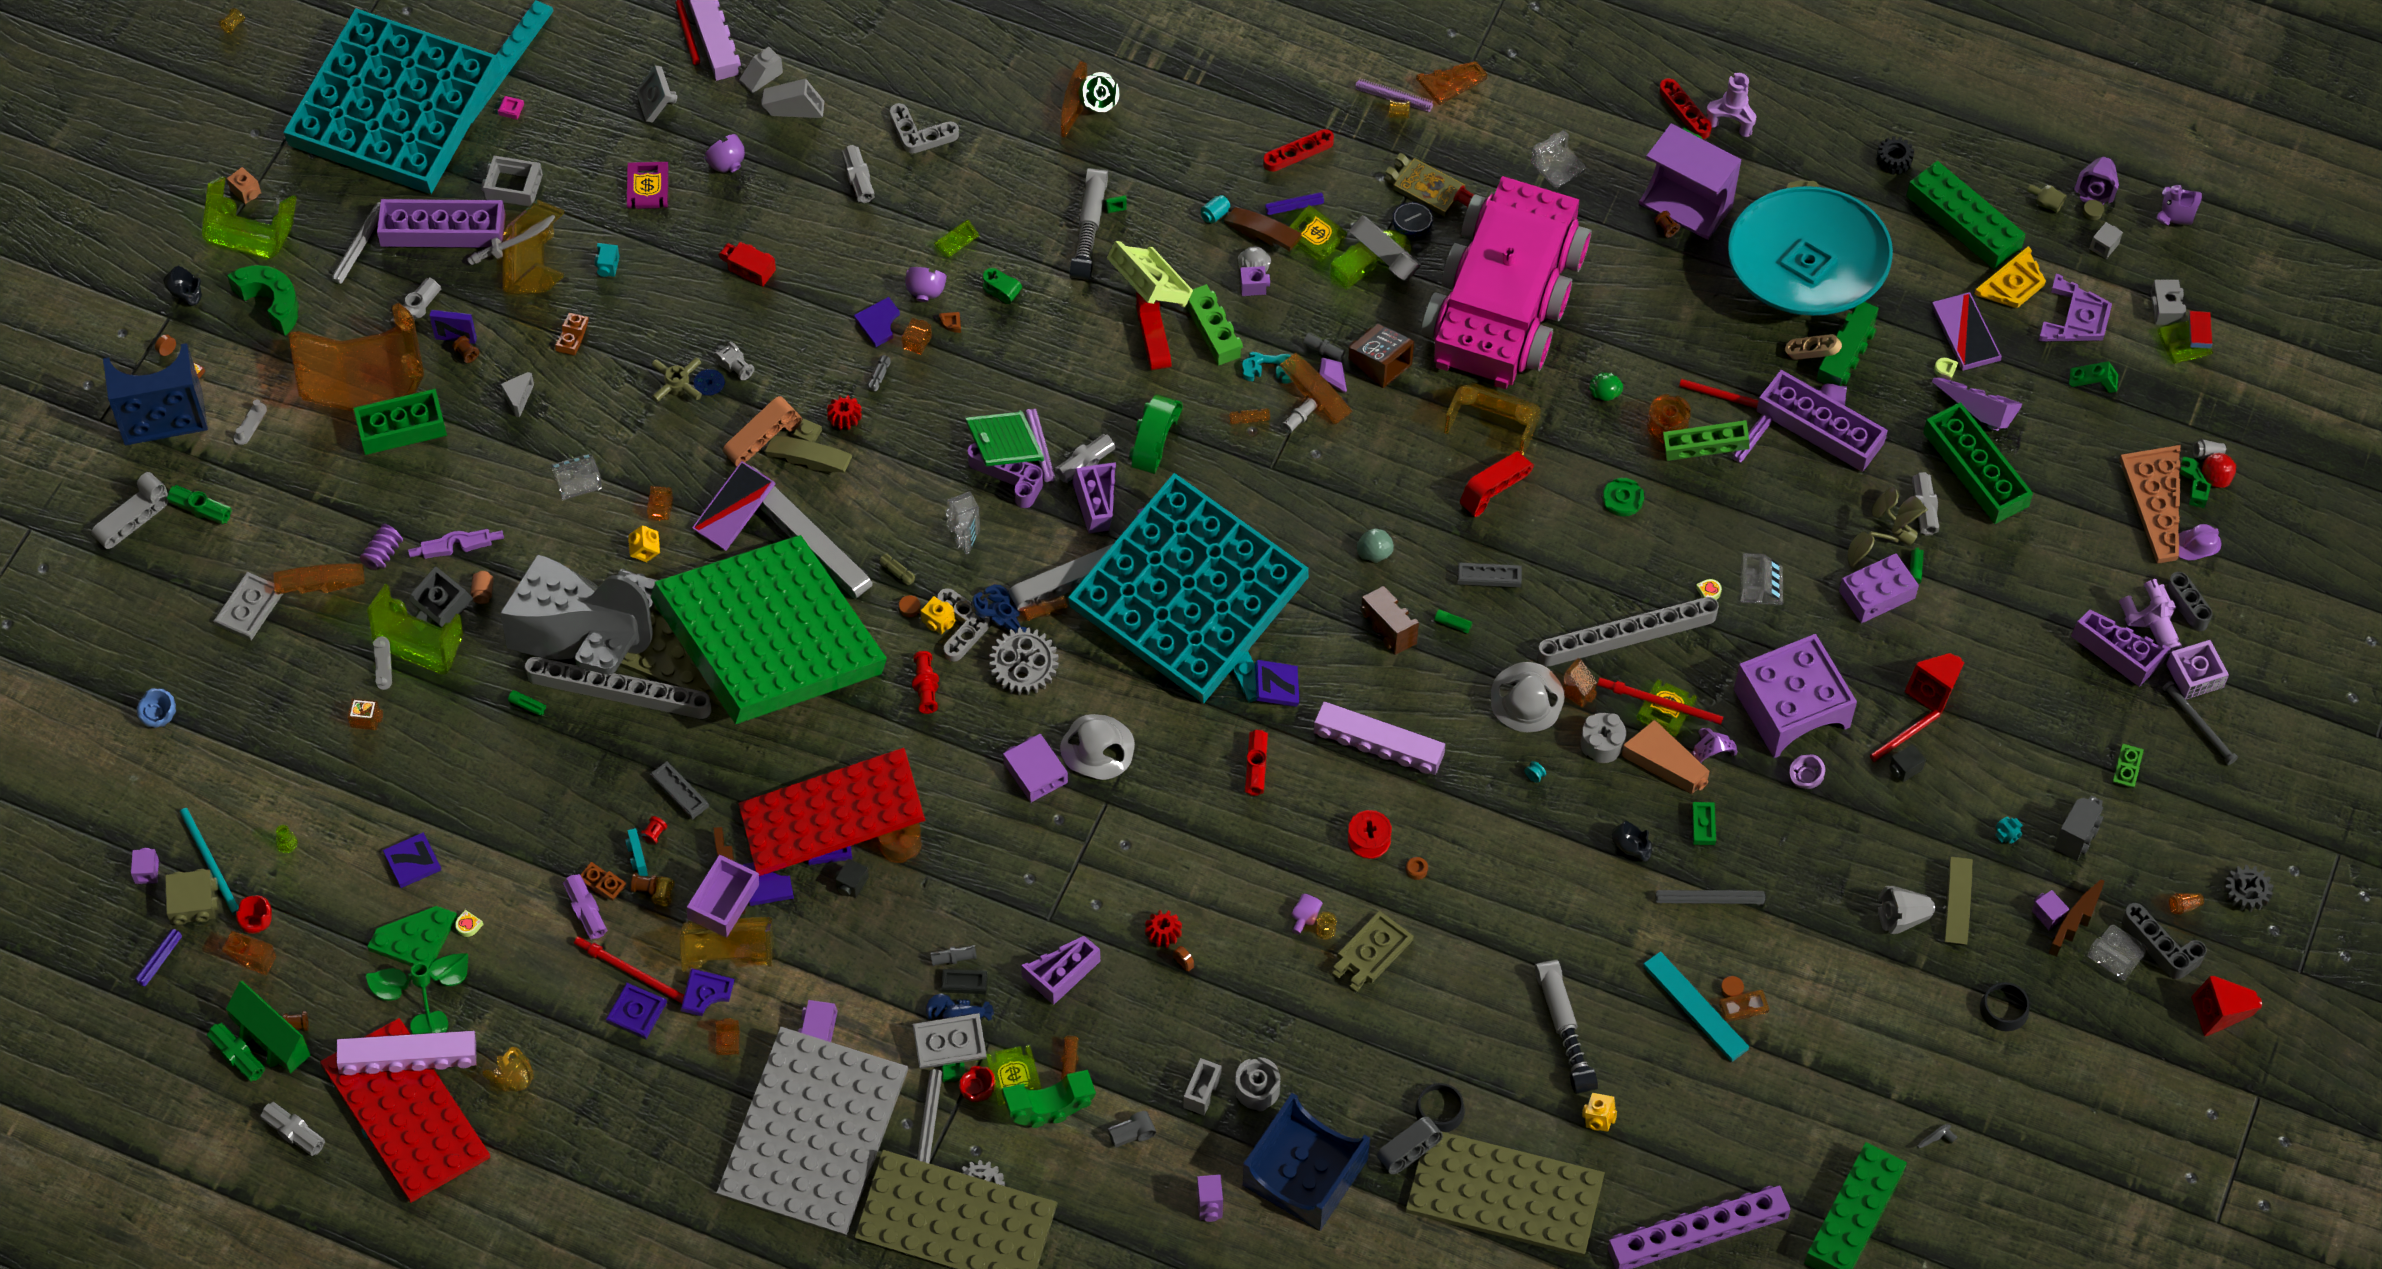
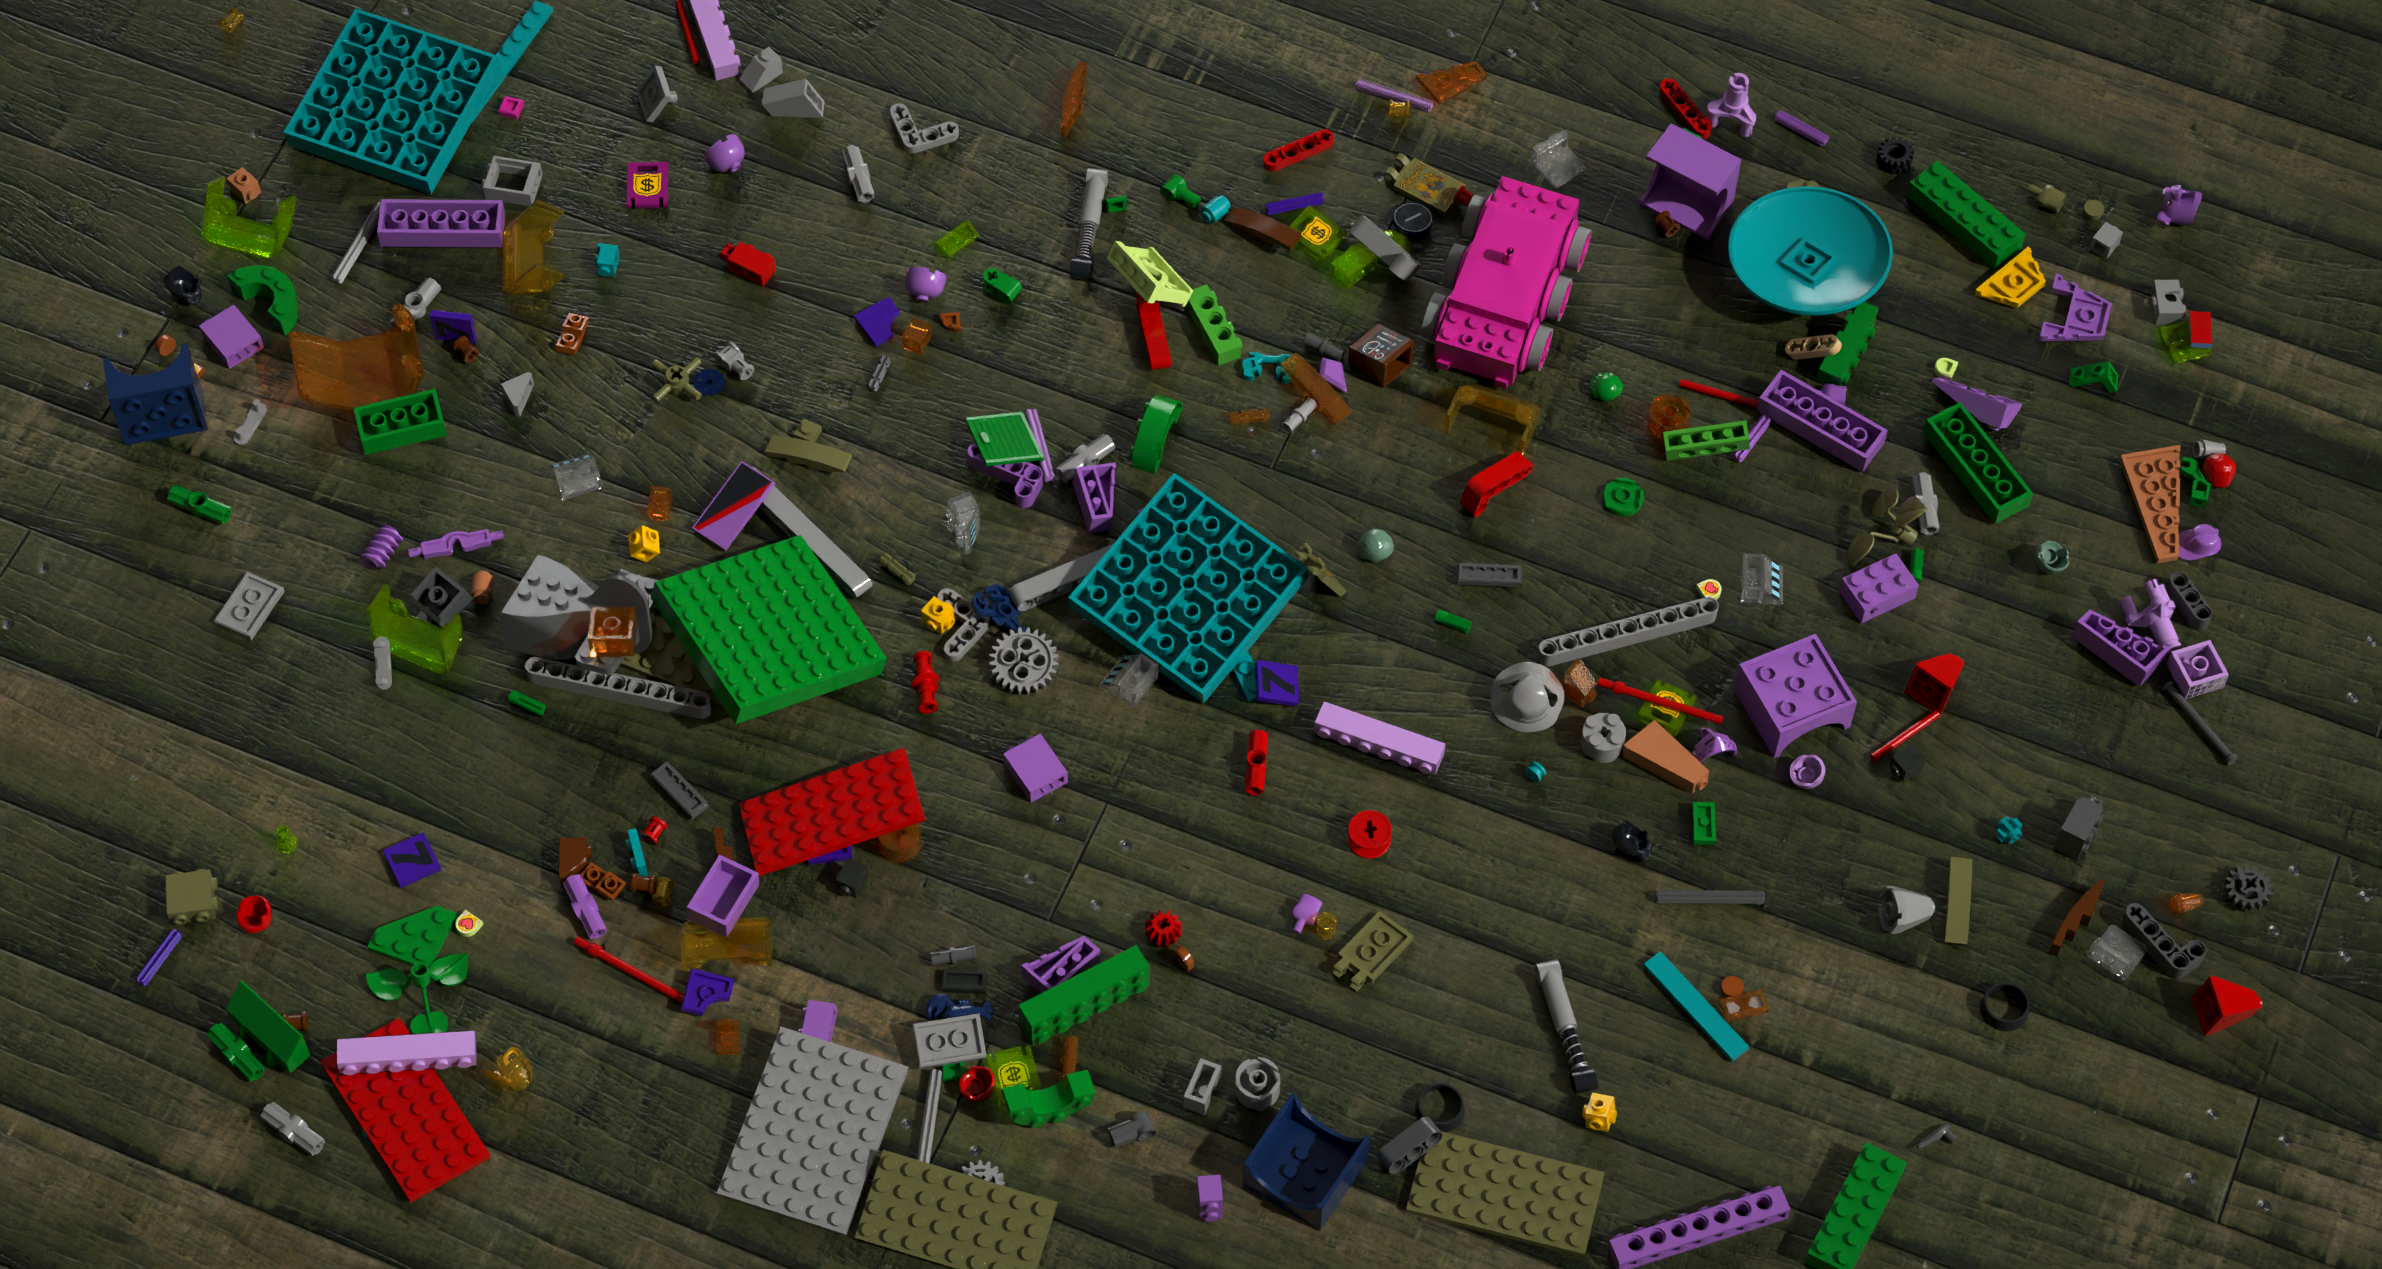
light grey beam [91,472,168,549] -> none
medium lavender brick [131,848,159,884] -> none
medium blue hair [137,688,176,728] -> none
teal piece [180,808,239,915] -> none
clear orange slope [222,931,276,975] -> none
clear orange slope [273,564,365,594] -> none
clear orange brick [348,698,383,730] -> none
light grey sword [468,215,555,265] -> none
dark purple tile [606,983,667,1039] -> none
nougat beam [723,396,802,466] -> none
dark purple tile [743,862,794,906] -> none
red gear [827,395,862,431] -> none
dark orange tile [899,595,920,617] -> none
clear orange pin [1023,595,1068,621] -> none
light grey piece [1060,714,1135,780] -> none
green cylinder [1078,72,1119,113] -> none
light grey hair [1238,246,1271,273] -> none
medium lavender brick [1240,266,1270,296] -> none
reddish brown wedge [1360,586,1419,655] -> none
dark orange tile [1406,857,1428,880] -> none
tile [1931,292,2002,371] -> none
medium lavender brick [2032,890,2069,930] -> none
medium lavender cone [2074,157,2119,205] -> none
bright green slope [2113,744,2144,788] -> none
none -> medium lavender brick [199,305,264,369]
none -> reddish brown slope [559,837,592,888]
none -> clear orange brick [588,607,637,657]
none -> green brick [1019,945,1150,1046]
none -> clear slope [1099,653,1159,707]
none -> green pin [1160,174,1201,208]
none -> olive tile [1294,543,1347,597]
none -> medium lavender axle [1775,110,1829,146]
none -> sand green hair [2035,541,2069,574]

